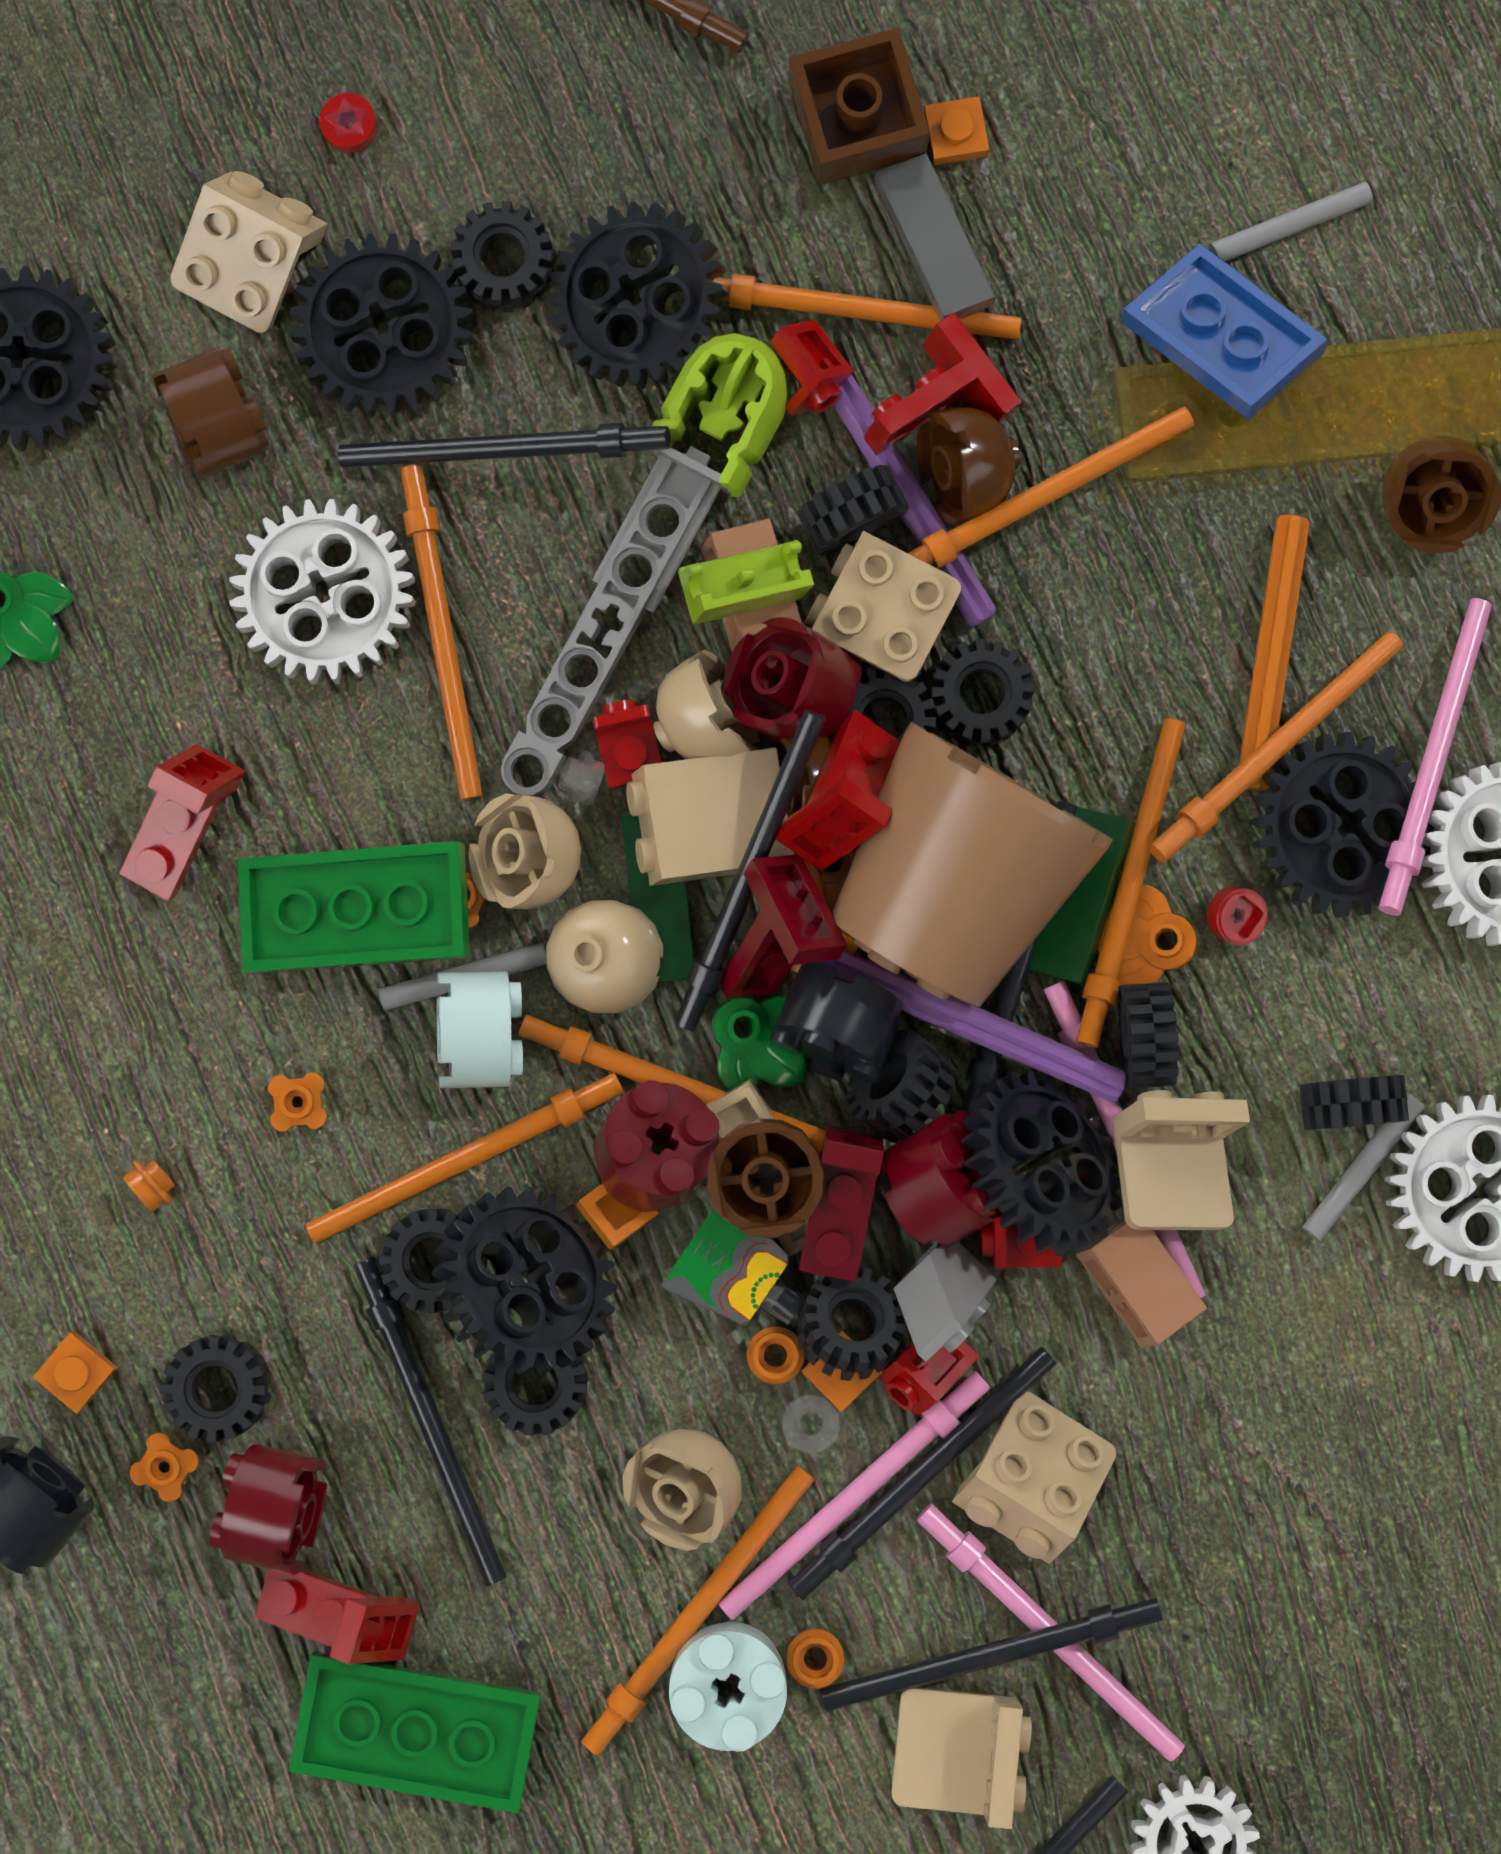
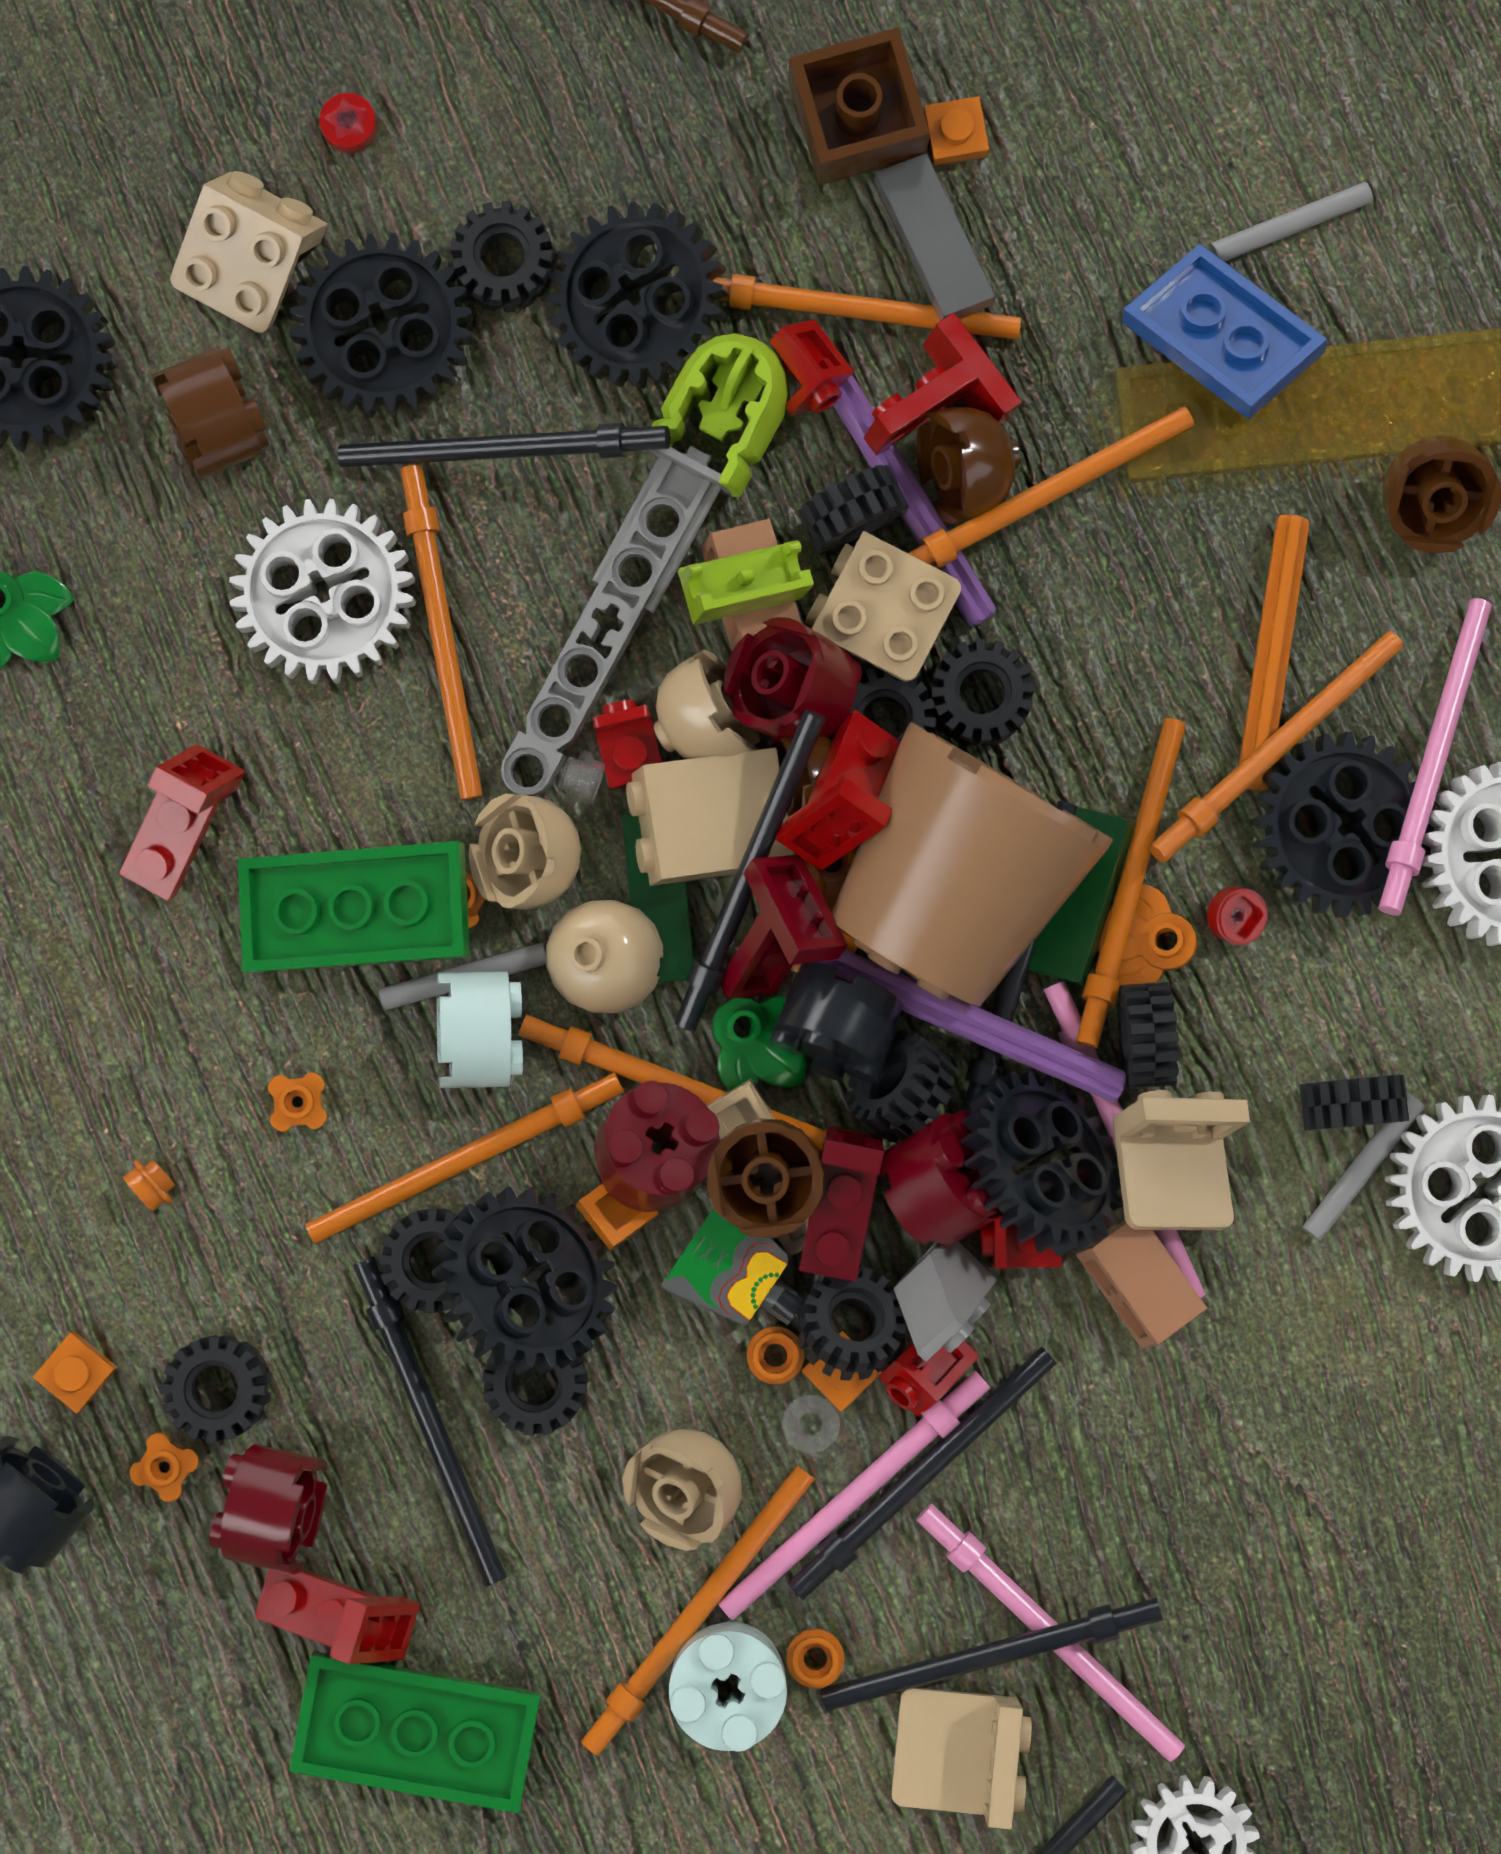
tan bracket [952,1392,1116,1564] -> none

